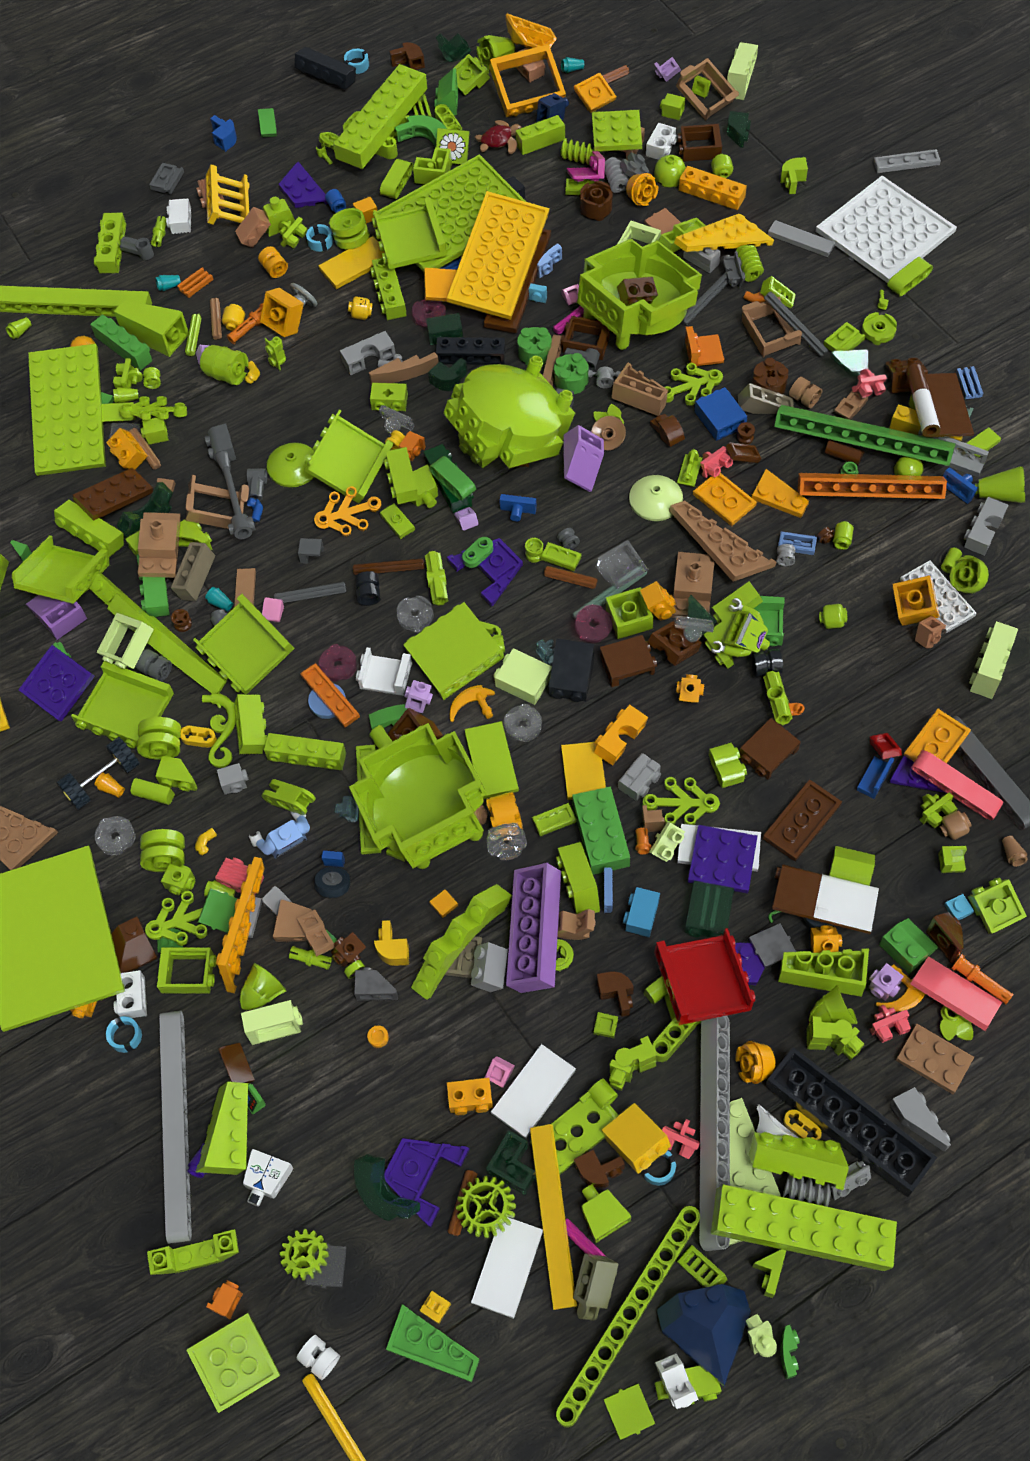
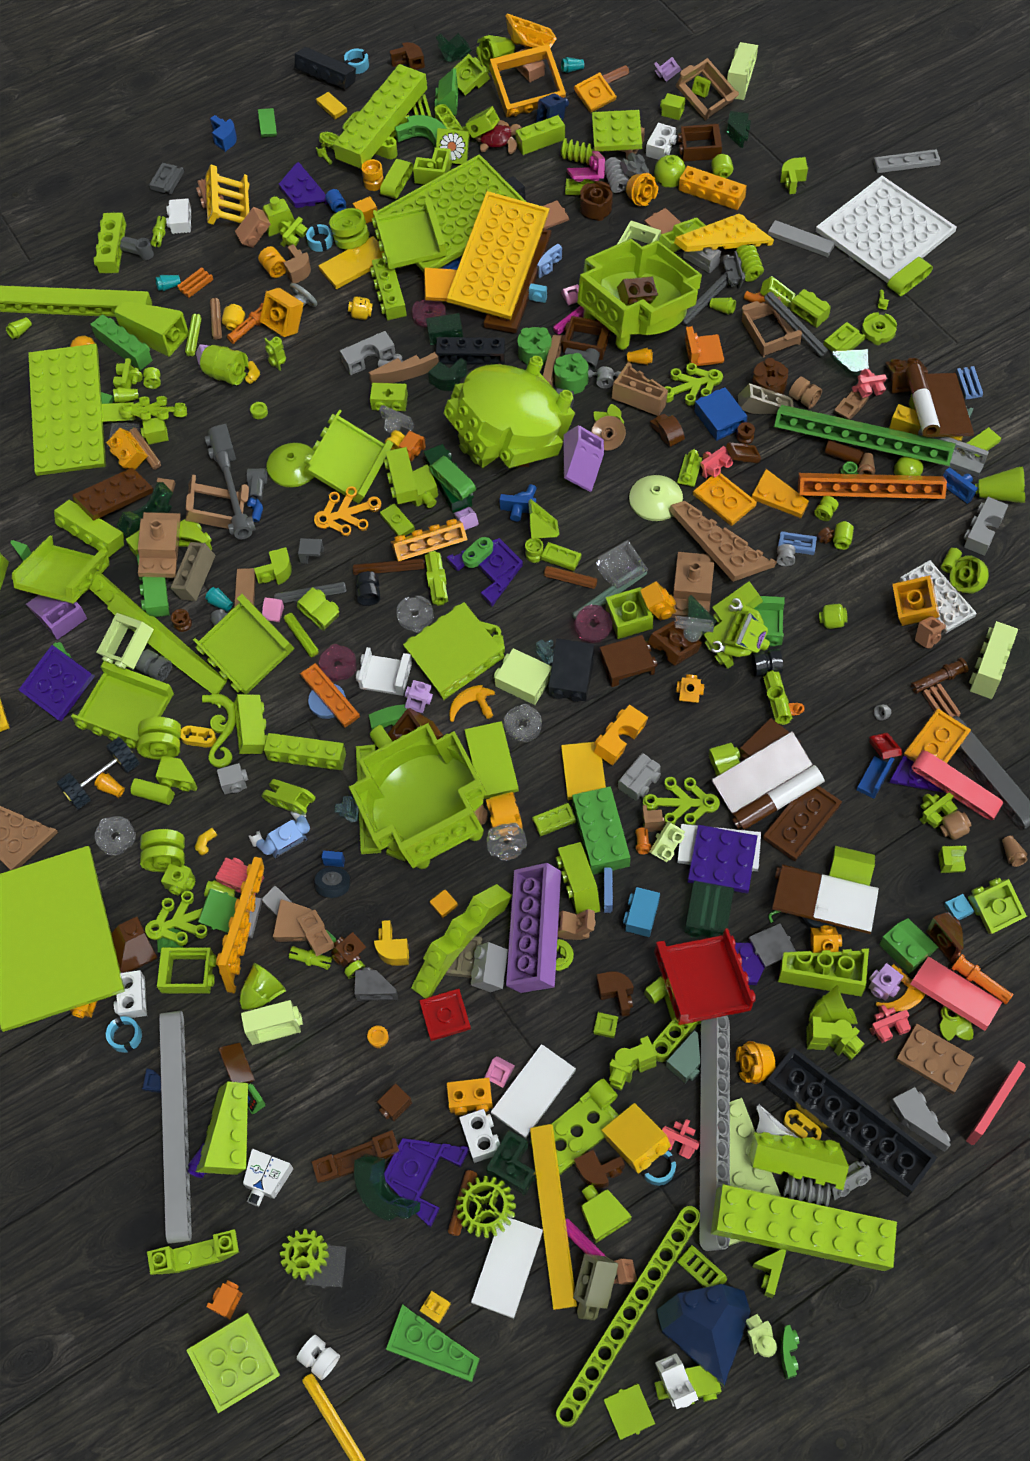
dark grey wheel [557,528,580,550] -> none
none -> dark blue tile [142,1069,162,1093]
none -> lime tile [250,402,268,419]
none -> lime brick [254,547,292,585]
none -> medium nougat brick [284,244,311,283]
none -> lime axle [284,613,319,657]
none -> lime brick [297,587,339,631]
none -> reddish brown slope [312,1130,399,1183]
none -> yellow tile [316,92,347,119]
none -> light orange wheel [361,159,384,191]
none -> reddish brown brick [377,1083,412,1121]
none -> light orange brick [391,519,467,561]
none -> red plate [419,989,471,1041]
none -> white brick [459,1109,501,1163]
none -> lime torso [462,106,500,138]
none -> blue arm [514,484,537,498]
none -> lime slope [528,499,559,539]
none -> nougat piece [542,201,569,229]
none -> nougat tile [614,1259,637,1285]
none -> light orange cone [627,348,653,365]
none -> sand green slope [666,1030,700,1084]
none -> lime cone [710,298,736,314]
none -> door [712,731,825,830]
none -> lime brick [790,289,831,328]
none -> lime wheel [814,496,839,521]
none -> medium nougat cone [857,453,875,475]
none -> light grey hinge [874,704,891,720]
none -> reddish brown pin [911,657,969,694]
none -> nougat tile [923,683,961,717]
none -> coral tile [966,1061,1025,1145]

